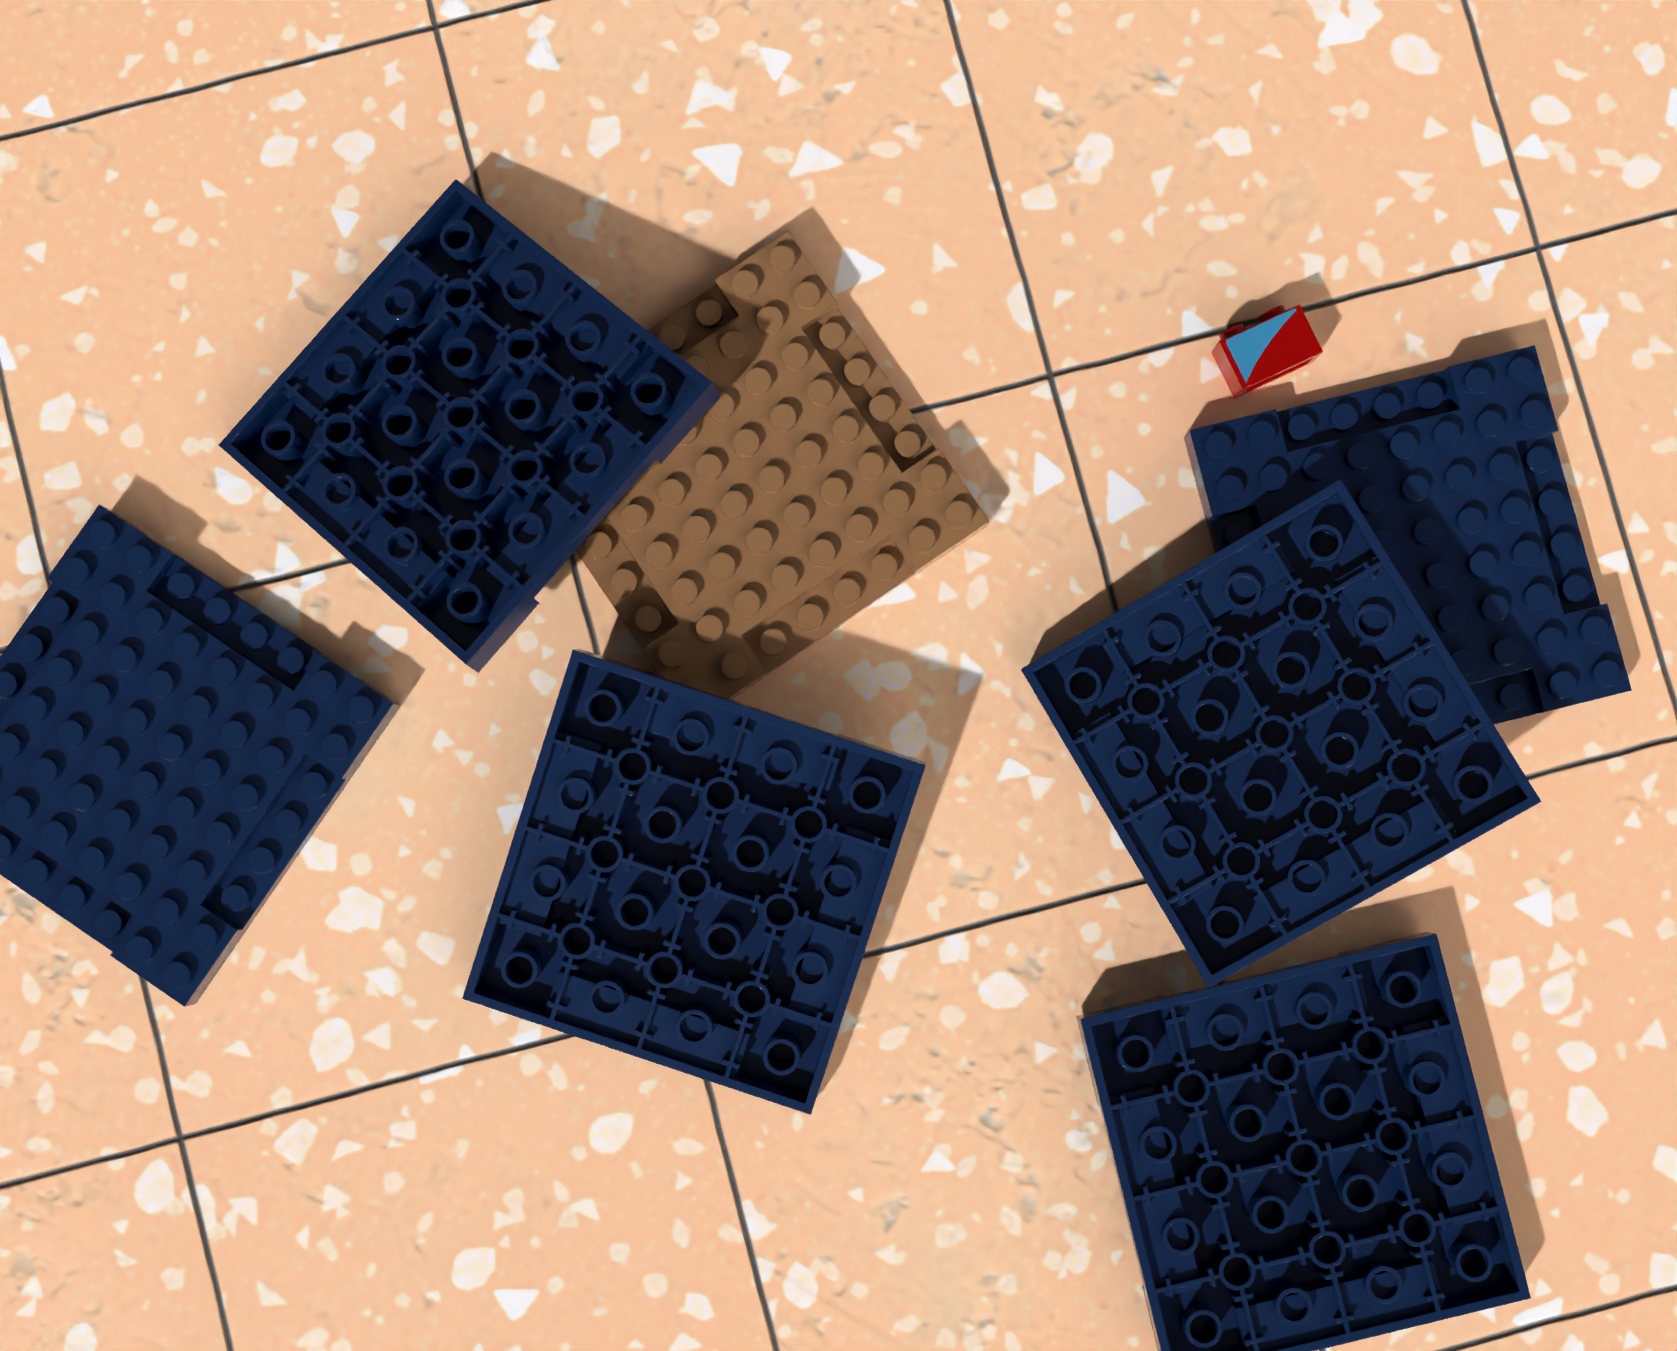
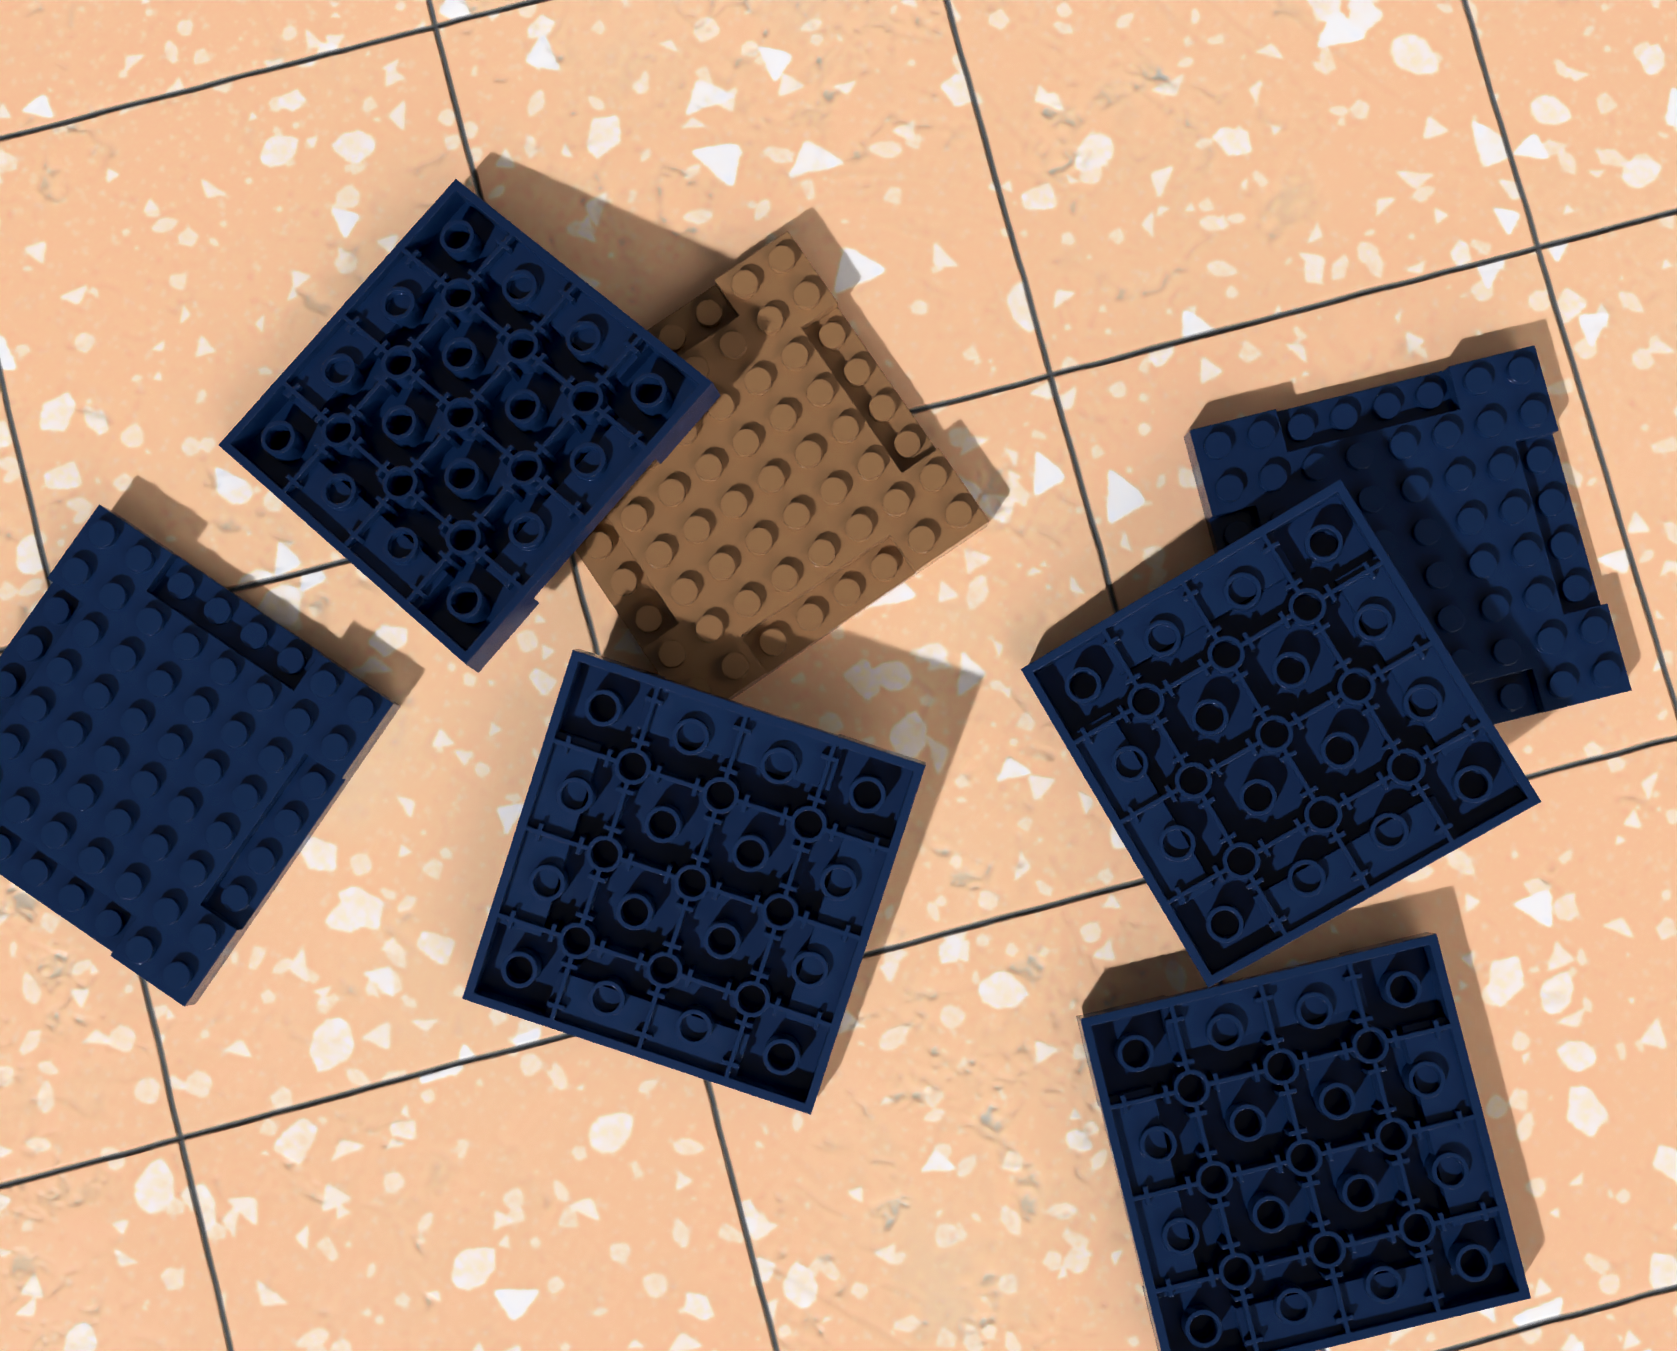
red brick [1211,304,1323,399] -> none

